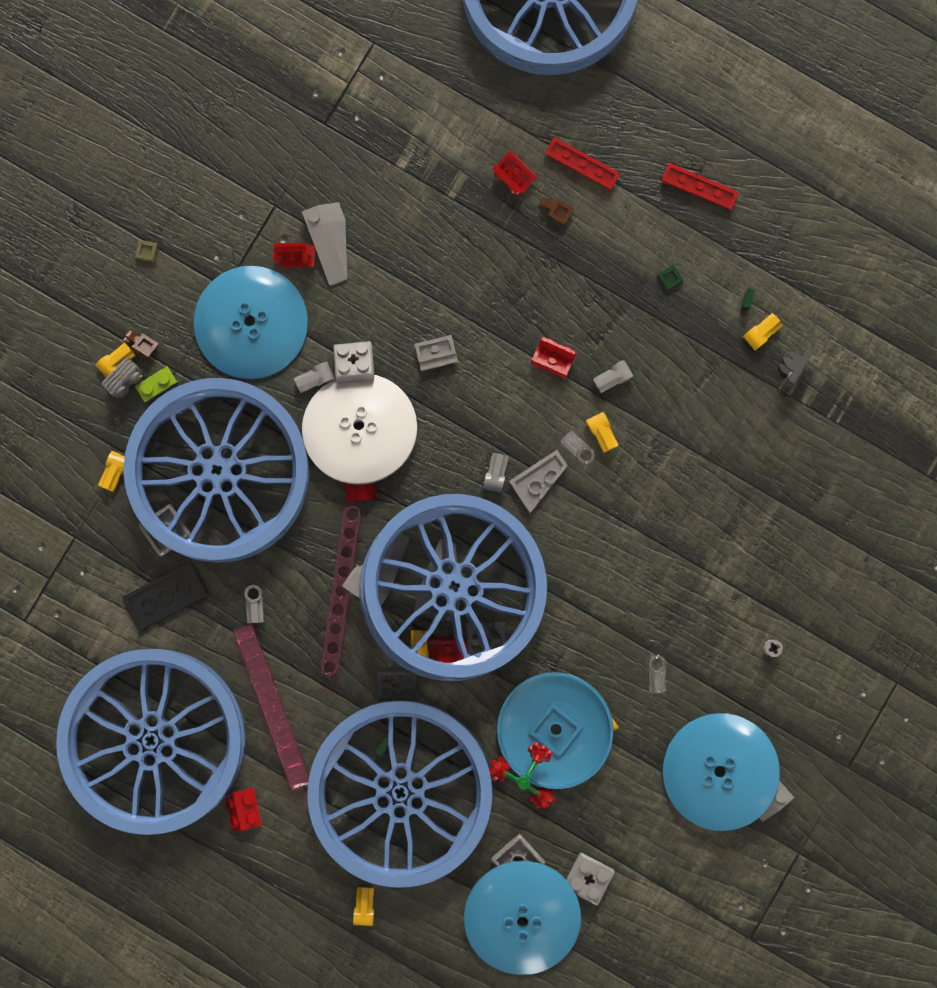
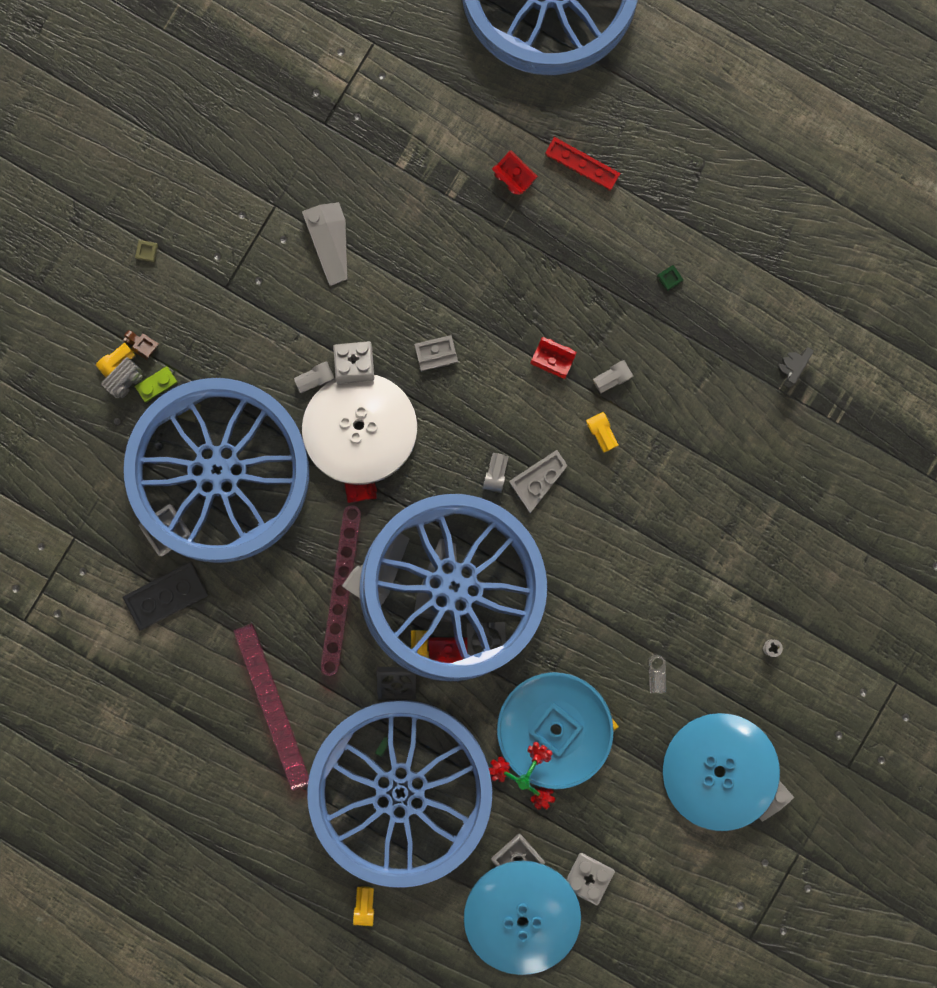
medium blue wheel [56,649,245,835] -> none
yellow piece [98,451,125,492] -> none
dark azure dish [194,266,308,380] -> none
red bracket [225,788,262,832] -> none
light grey piece [244,585,264,623] -> none
red hinge [273,243,316,268] -> none
reddish brown plate [539,196,574,226] -> none
clear piece [560,430,595,466] -> none
red plate [661,163,739,211] -> none
dark green tile [741,288,755,311] -> none
yellow piece [743,313,783,351] -> none

